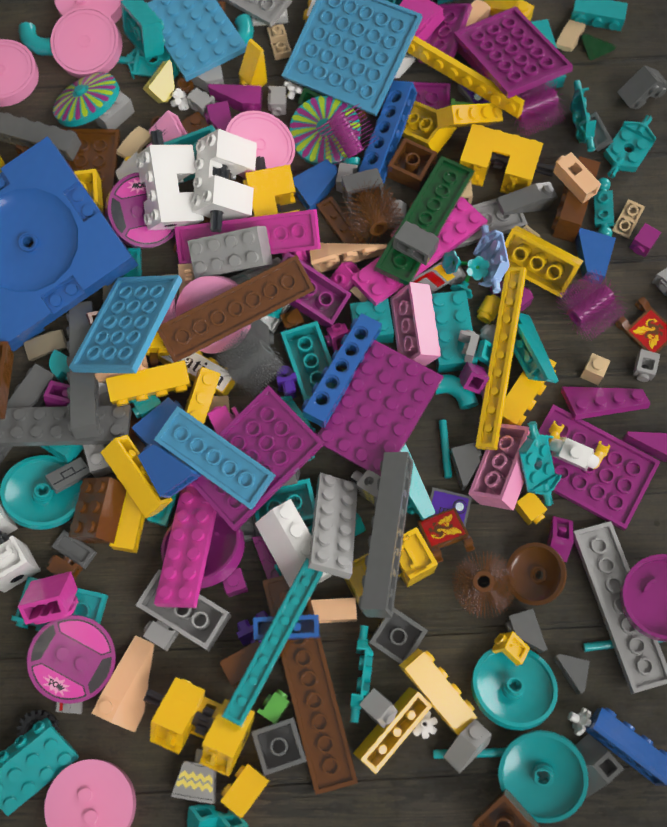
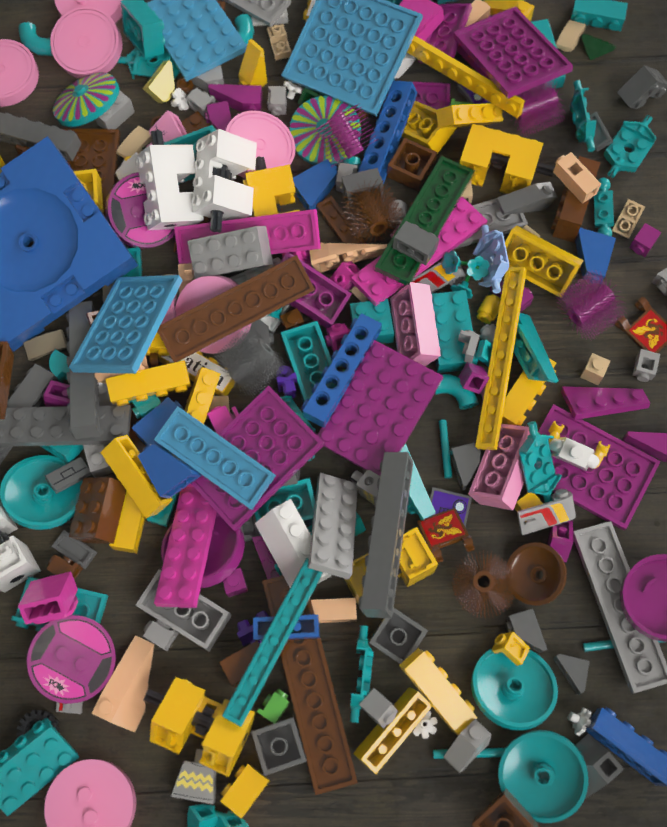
none -> light grey door [517,489,576,535]

